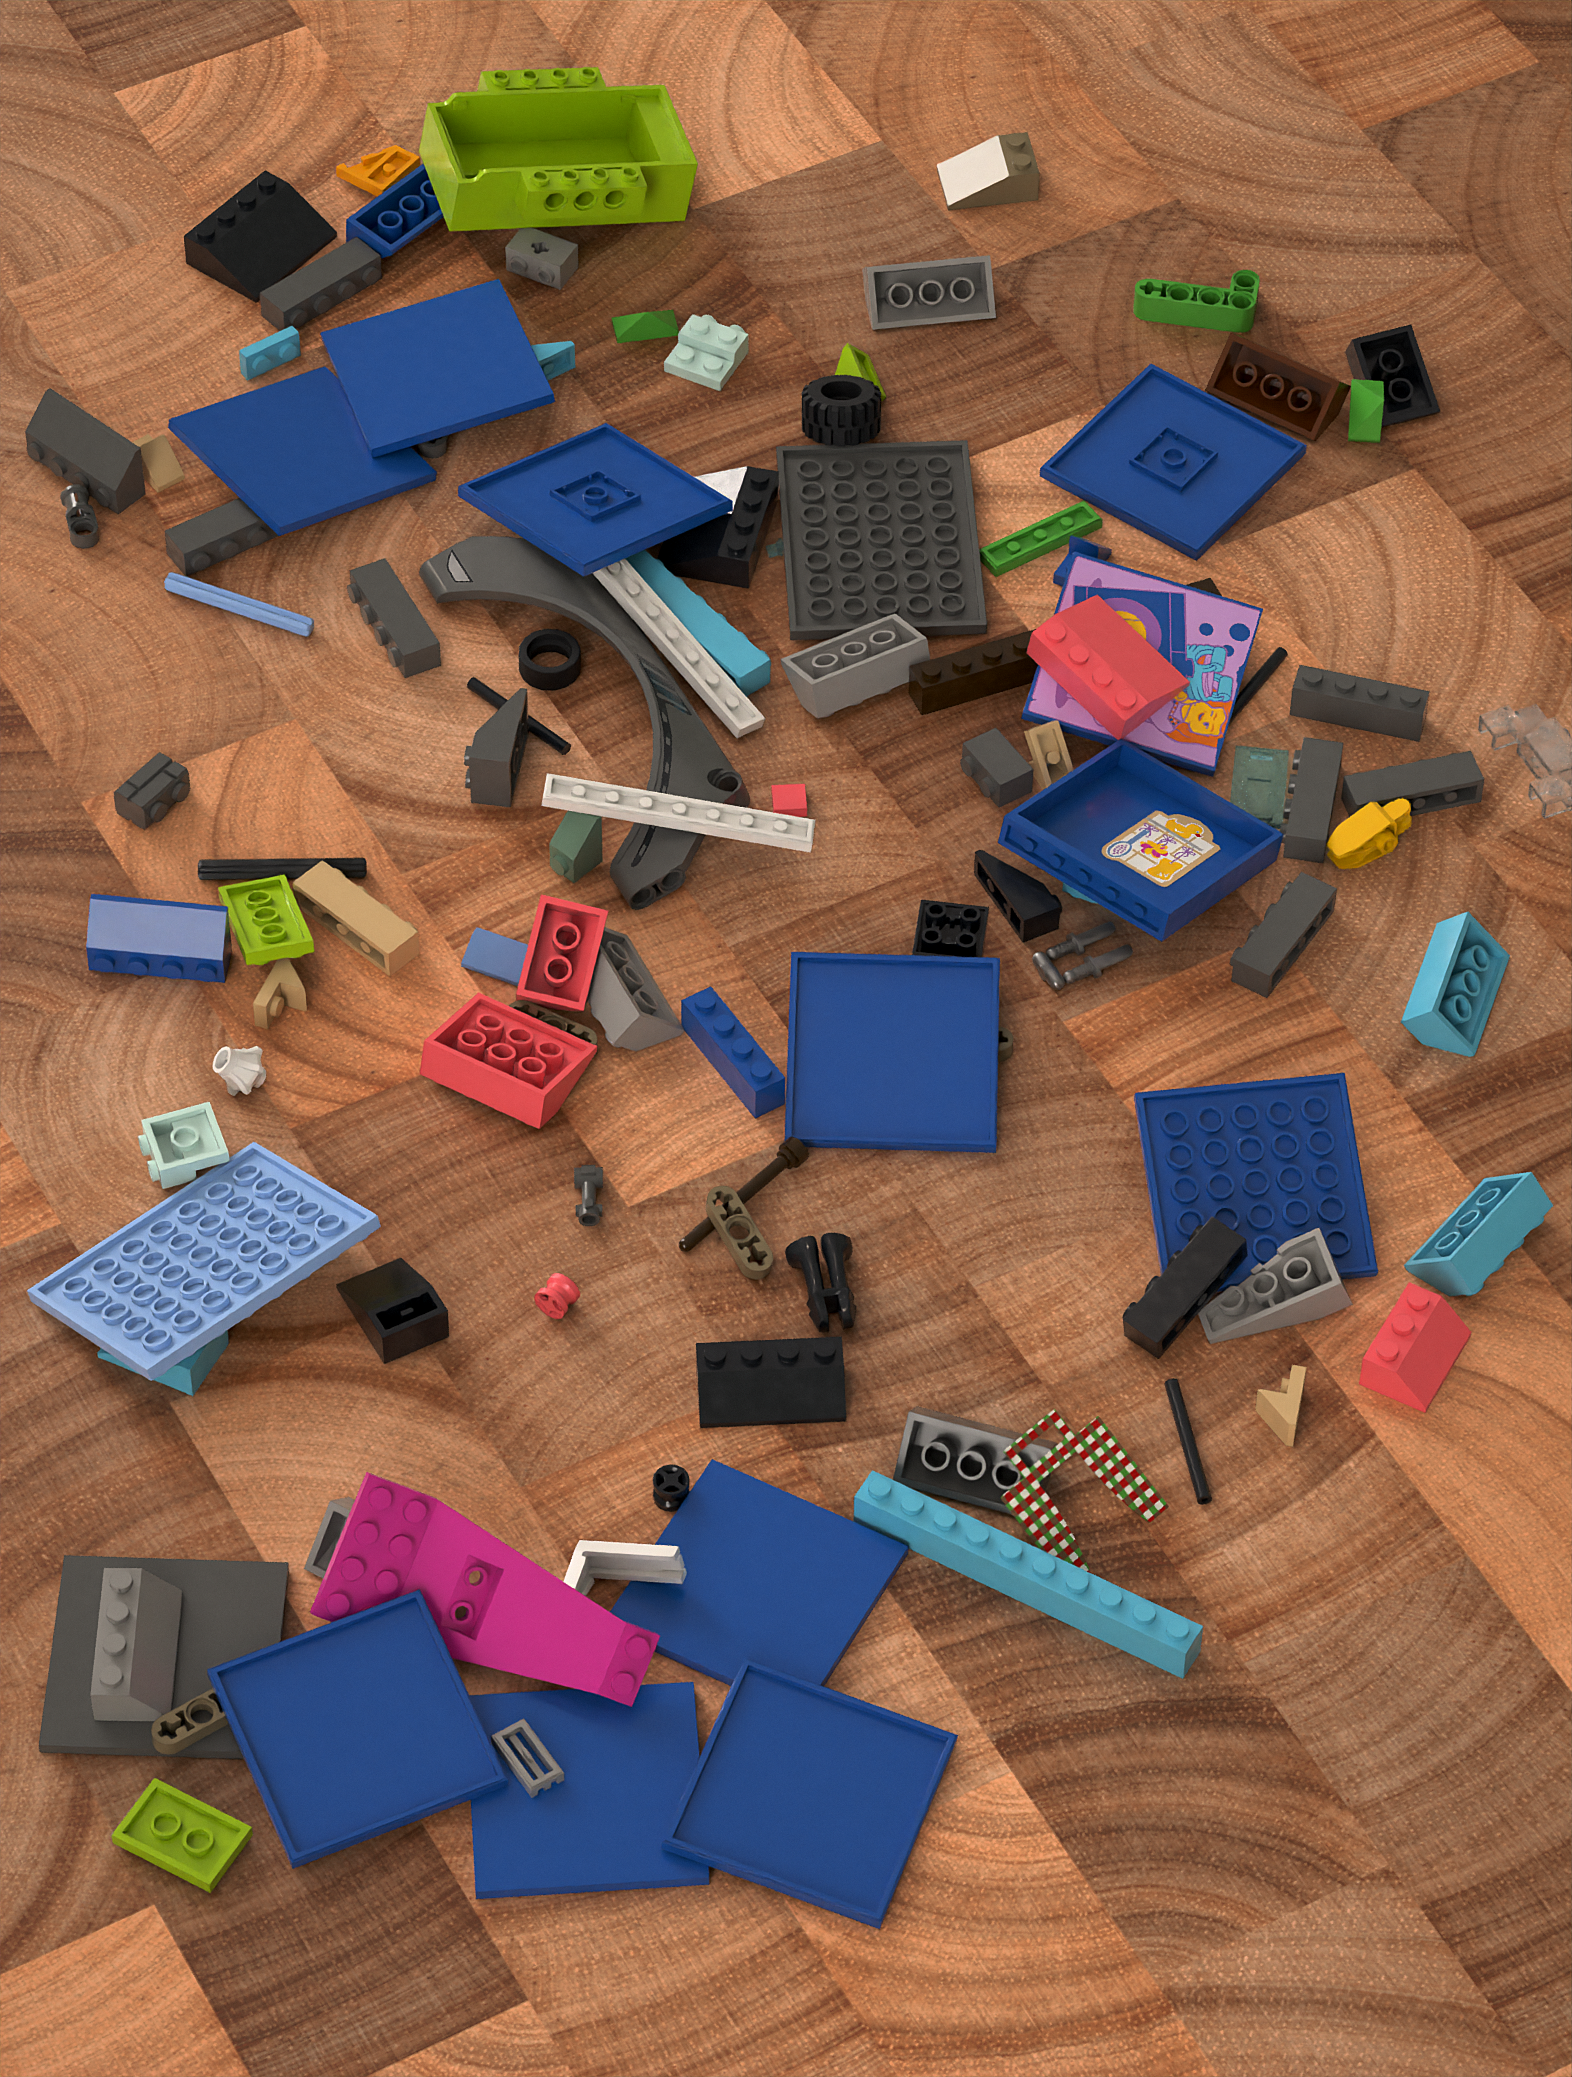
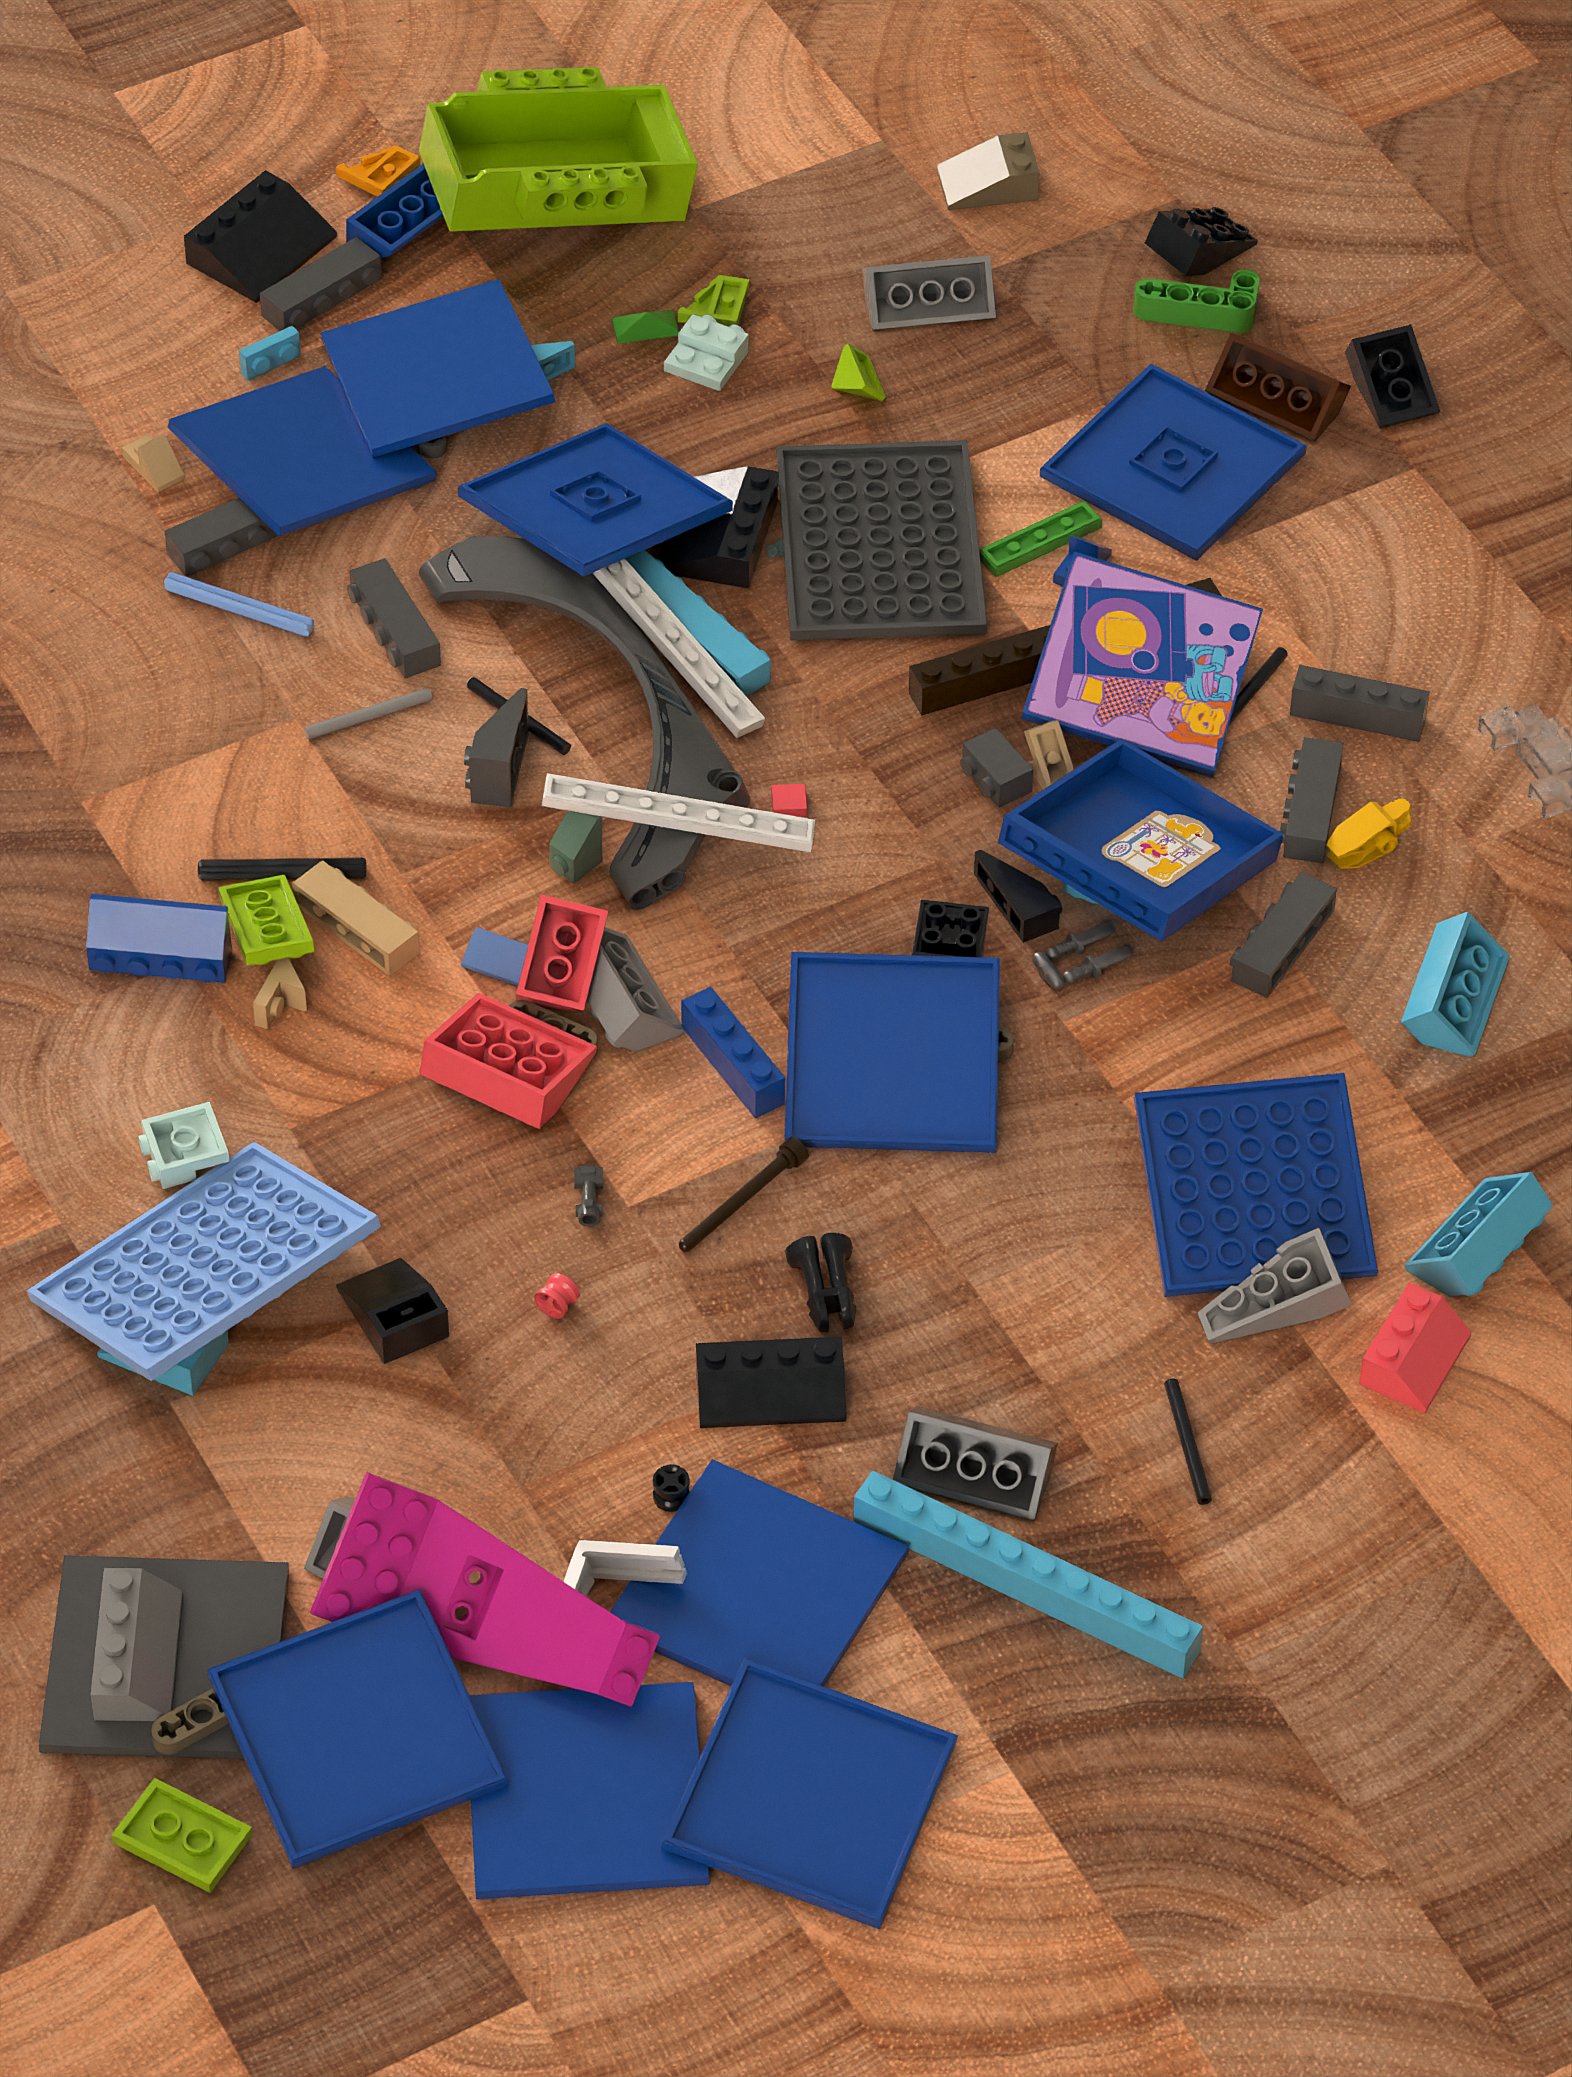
dark grey slope [25,388,146,514] -> none
dark grey connector [60,484,99,549] -> none
dark grey brick [113,752,190,830] -> none
white rock [213,1046,266,1096] -> none
light grey tile [491,1718,564,1798] -> none
light grey brick [505,228,578,290] -> none
black tyre [518,629,581,691] -> none
dark tan beam [705,1186,773,1280] -> none
light grey slope [781,613,930,719] -> none
black tyre [802,375,881,446] -> none
piece [1000,1409,1169,1573] -> none
coral slope [1026,595,1190,740] -> none
black brick [1122,1217,1248,1359] -> none
clear light blue piece [1230,746,1289,829] -> none
tan slope [1255,1365,1307,1447] -> none
dark grey brick [1341,751,1484,817] -> none
bright green slope [1348,379,1384,443] -> none
none -> light grey bar [304,688,432,740]
none -> lime wing [678,275,749,327]
none -> black slope [1144,207,1258,276]

